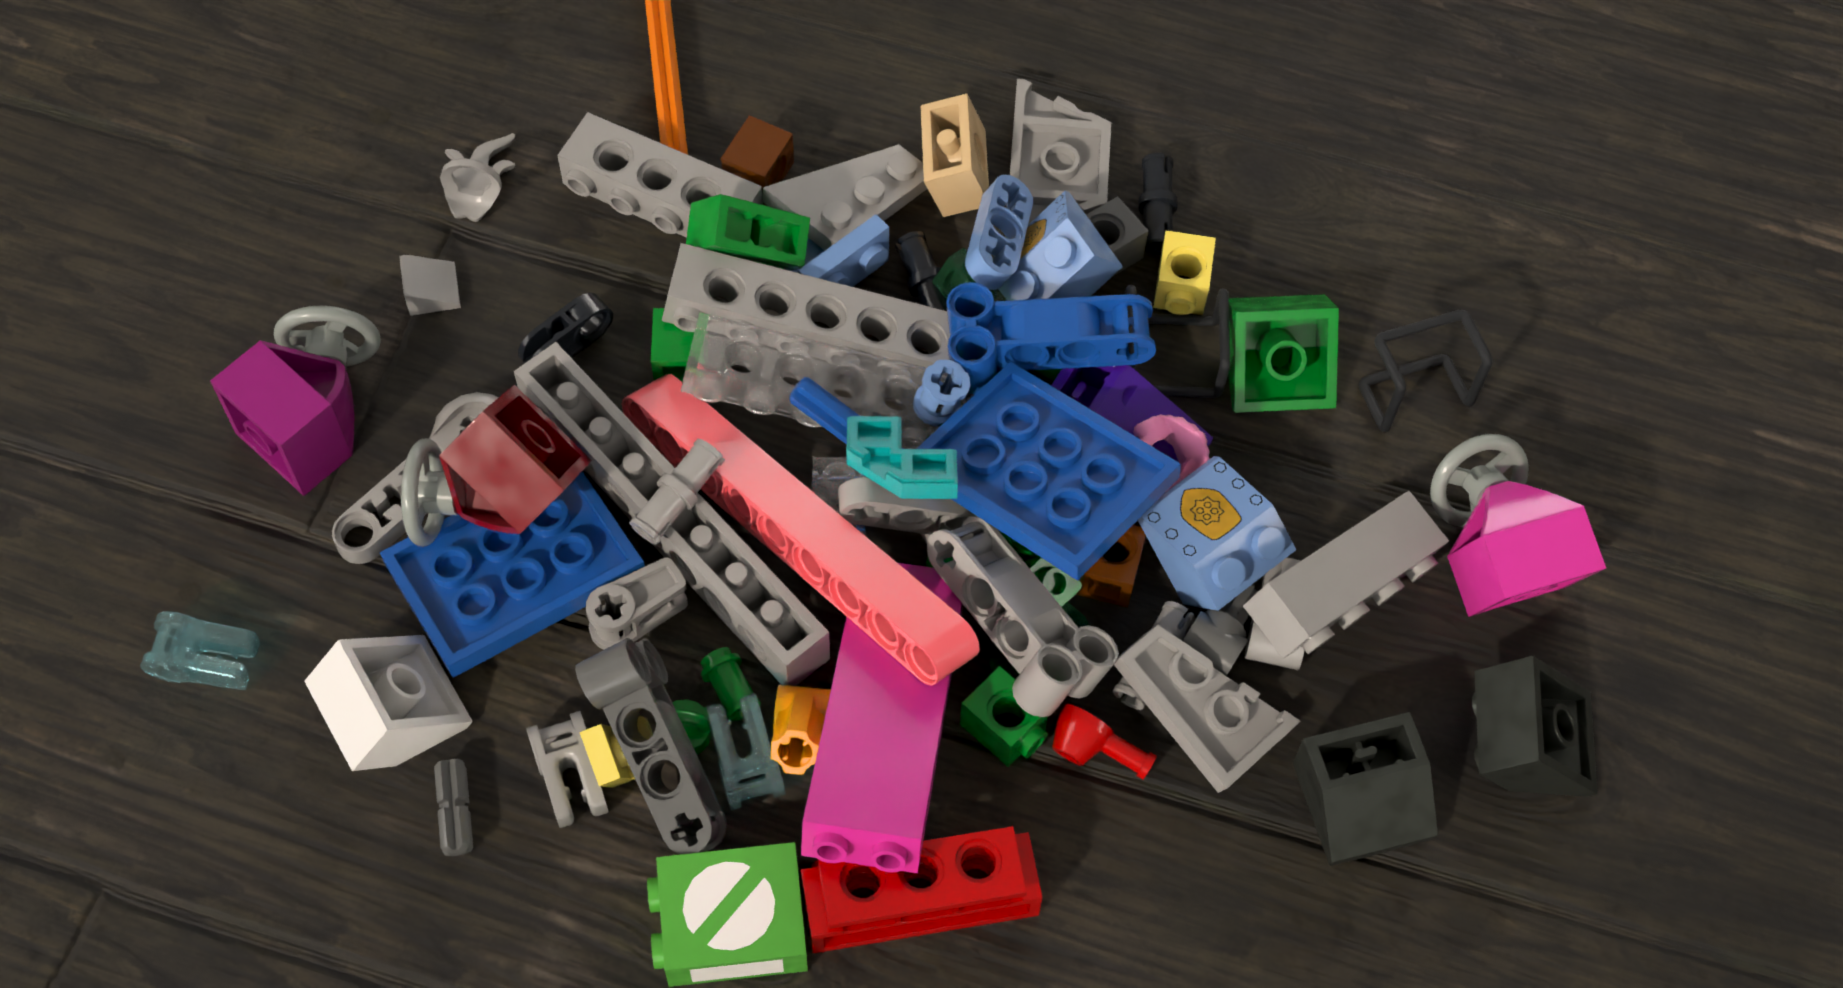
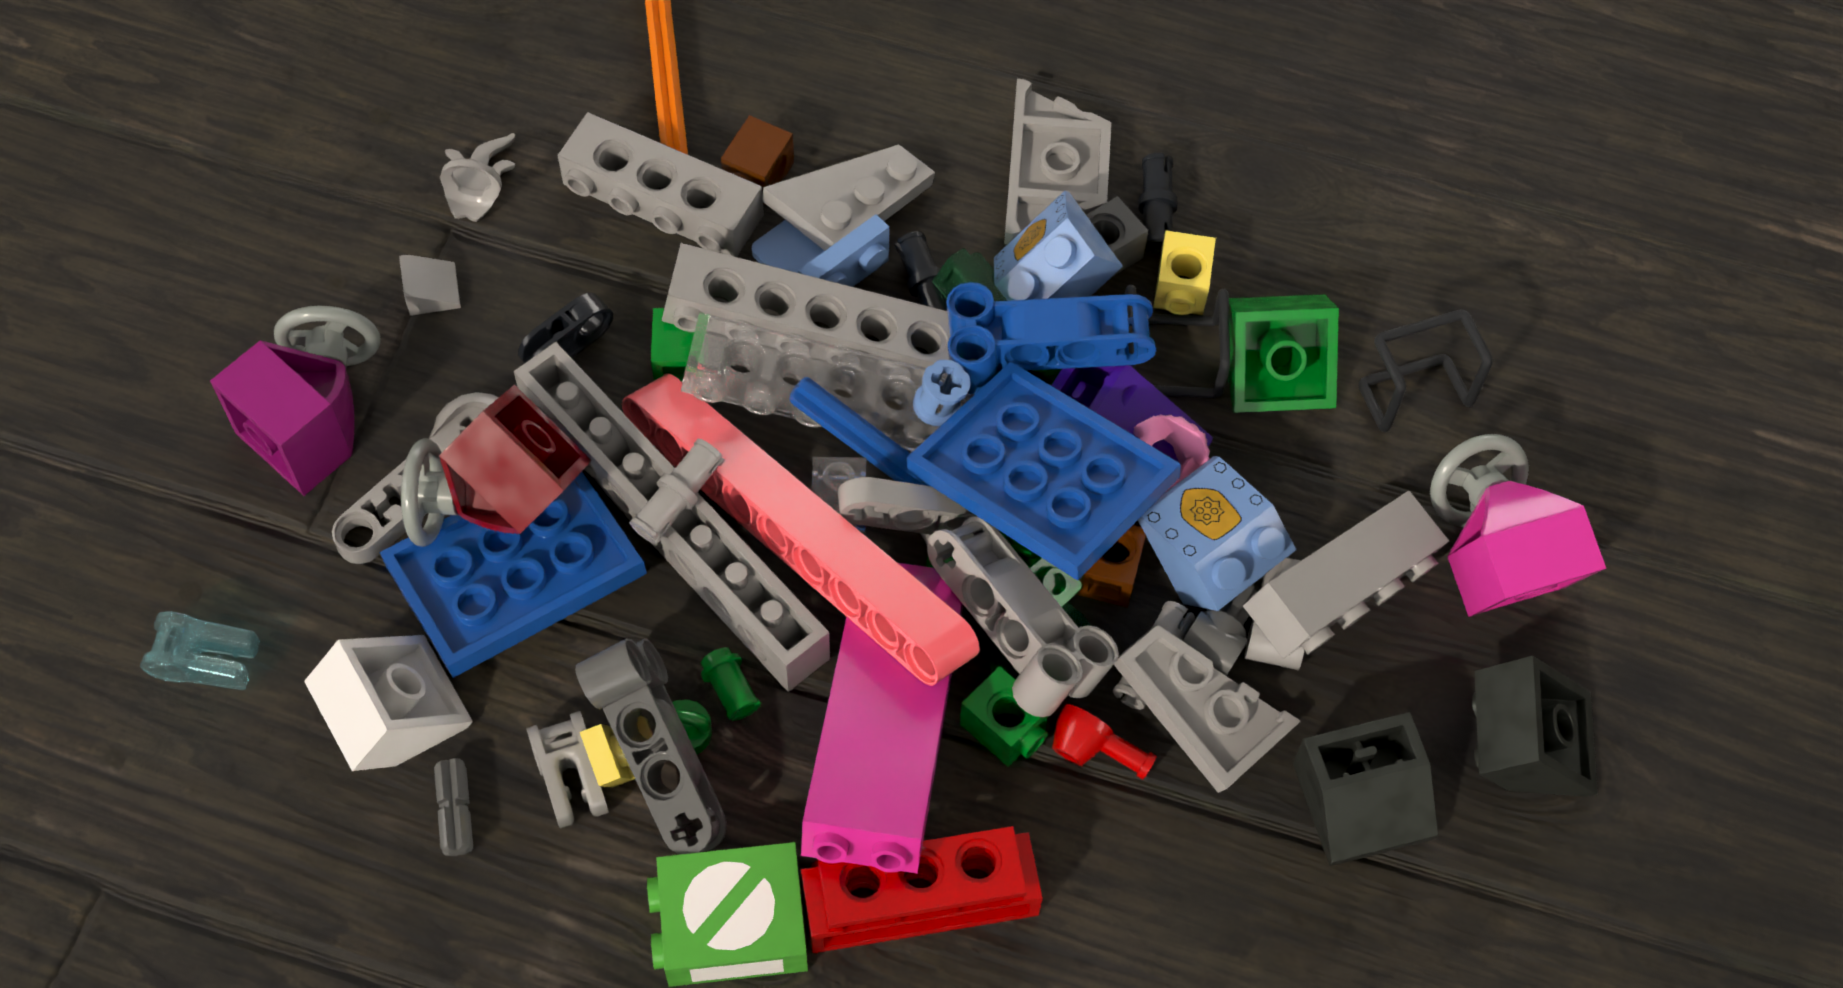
light grey piece [586,557,688,650] -> none
green brick [686,194,810,271] -> none
clear light blue piece [705,693,785,811] -> none
light orange piece [770,685,831,775] -> none
teal tile [846,416,958,499] -> none
tan brick [921,93,989,217] -> none
medium blue beam [965,175,1033,290] -> none

